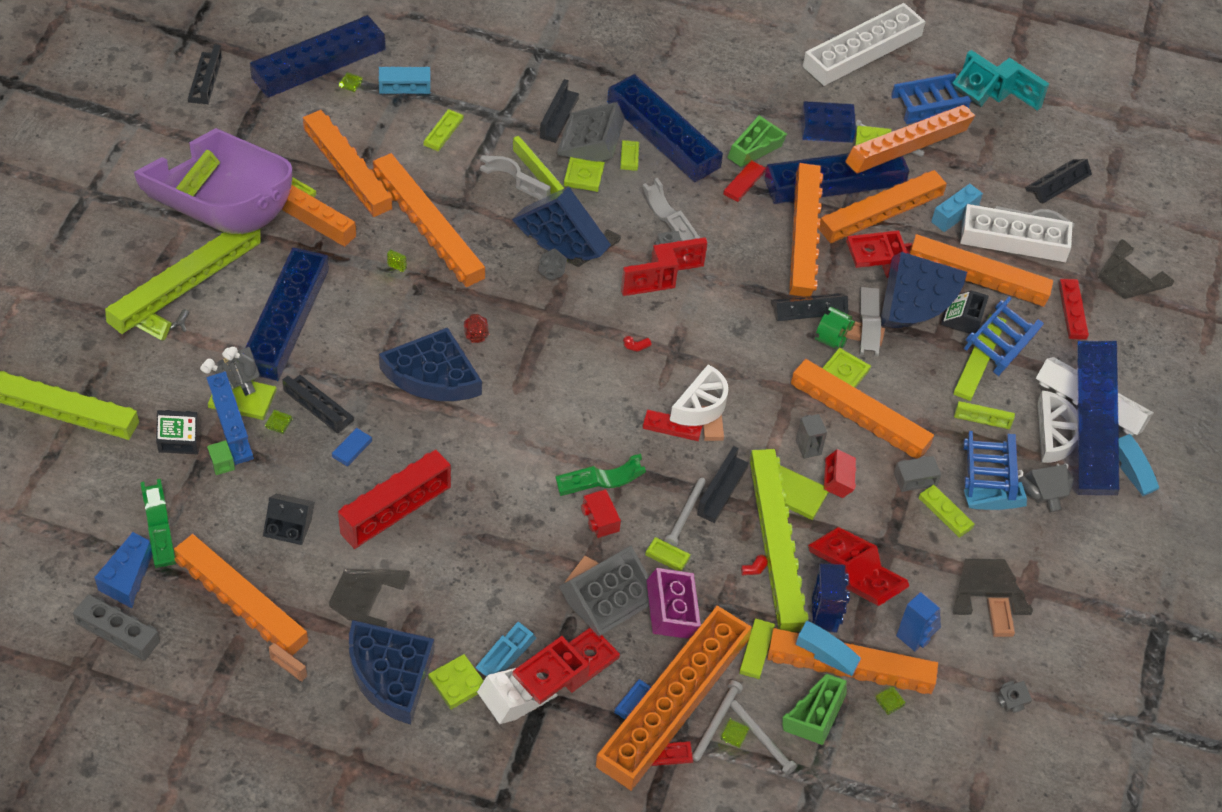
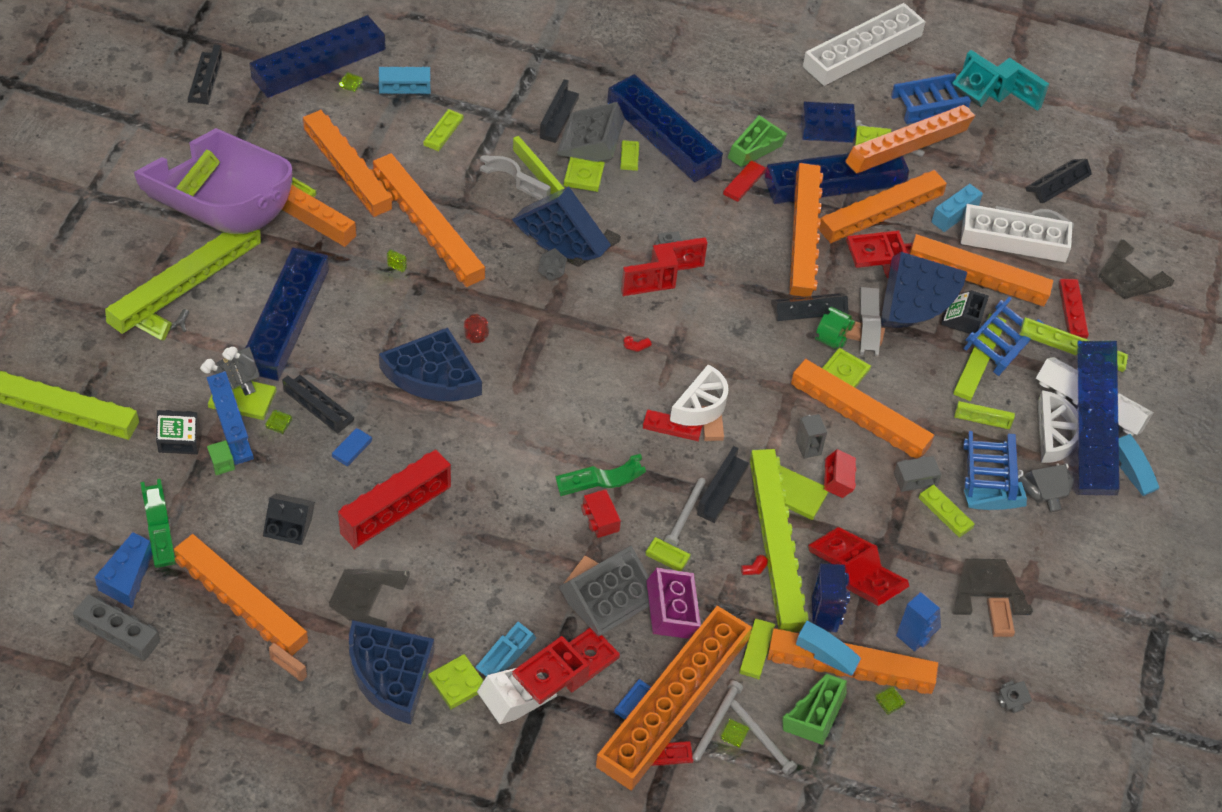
light grey piece [642,178,700,241] -> none
none -> lime tile [1020,317,1128,372]

